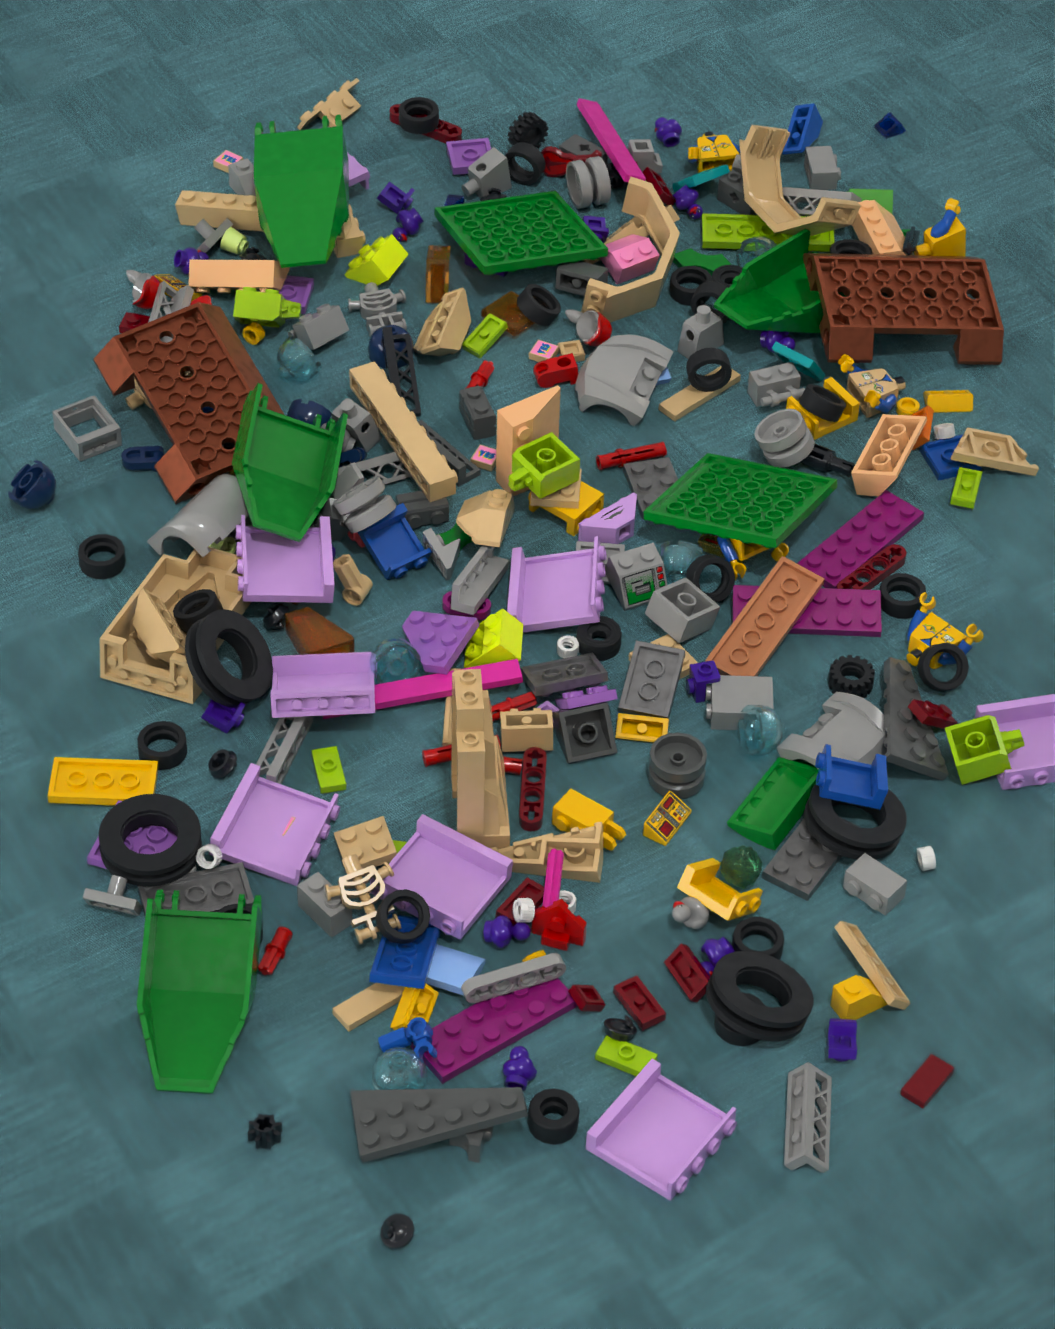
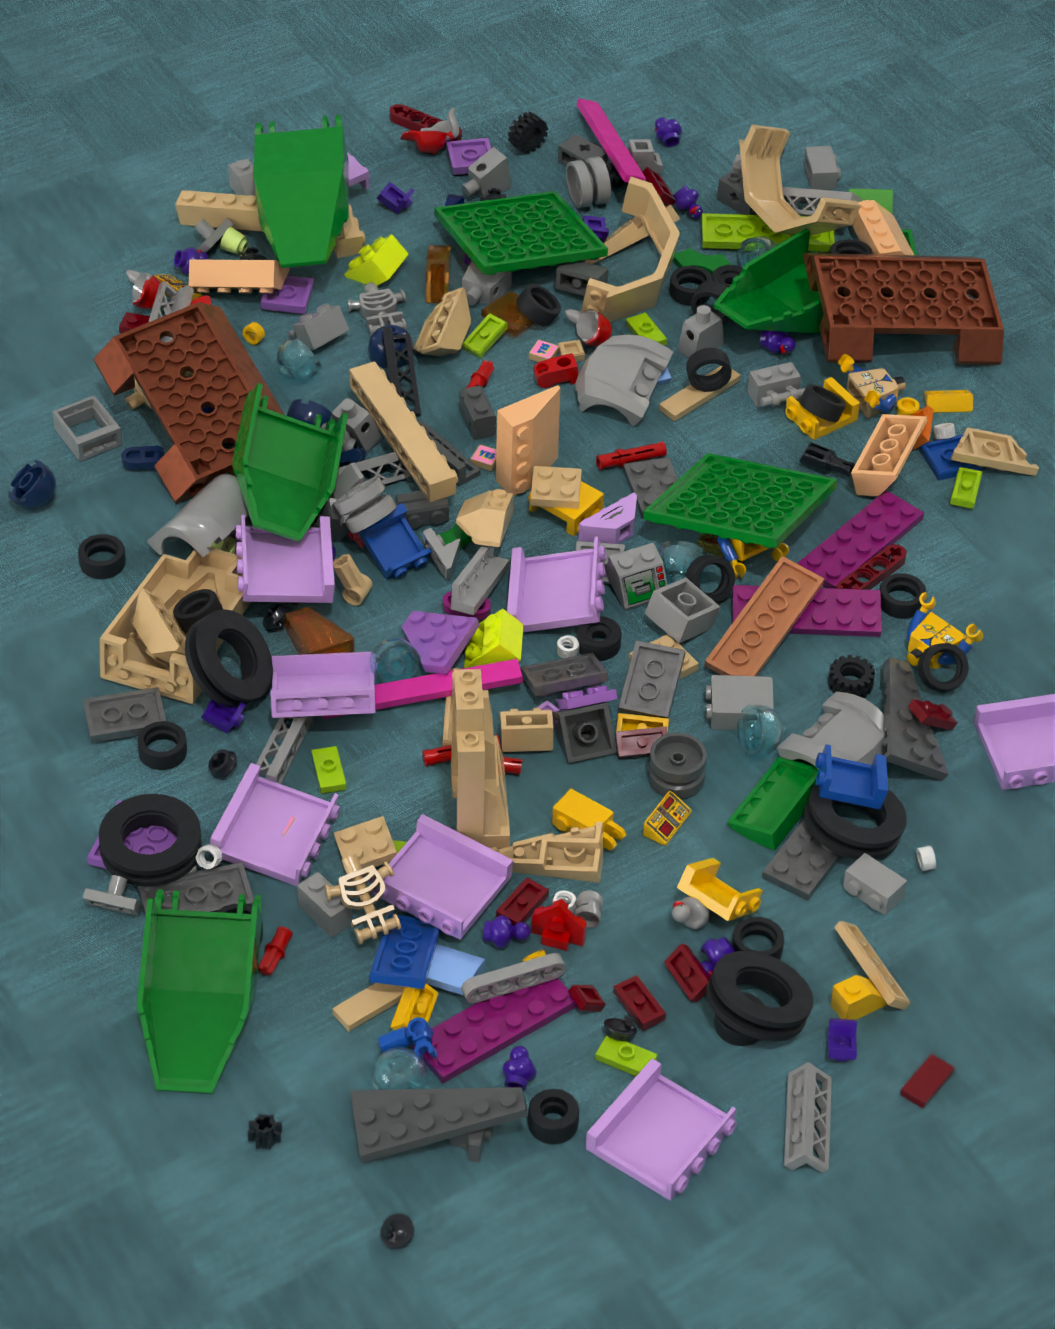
yellow plate [47,757,159,805] -> none
tile [213,150,243,173] -> none
lime hinge [233,287,302,328] -> none
tan bracket [297,78,361,130] -> none
black tyre [376,889,430,944] -> none
dark purple animal [392,207,424,242] -> none
black tyre [399,97,439,134] -> none
red axle [491,692,537,722] -> none
black tyre [505,142,546,185] -> none
lime hinge [508,432,580,499] -> none
white axle [513,898,535,922] -> none
dark red beam [519,747,547,832] -> none
dark red piece [541,146,602,177] -> none
dark pink axle [542,848,564,907] -> none
bright pink slope [600,234,660,284] -> none
teal tile [672,164,730,192] -> none
dark purple bracket [686,661,721,703] -> none
yellow torso [687,131,741,173] -> none
clear green piece [720,845,762,889] -> none
light grey wheel [754,409,815,468] -> none
teal tile [772,342,826,382] -> none
blue slope [782,103,823,155] -> none
clear blue slope [874,112,906,139] -> none
black axle [903,226,920,255] -> none
yellow torso [914,198,966,257] -> none
lime hinge [945,715,1025,785] -> none
none -> flat silver plate [83,687,166,743]
none -> red hair [401,108,459,154]
none -> light grey torso [462,260,512,305]
none -> light grey wheel [575,891,604,928]
none -> plate [615,726,667,759]
none -> lime plate [625,312,667,346]

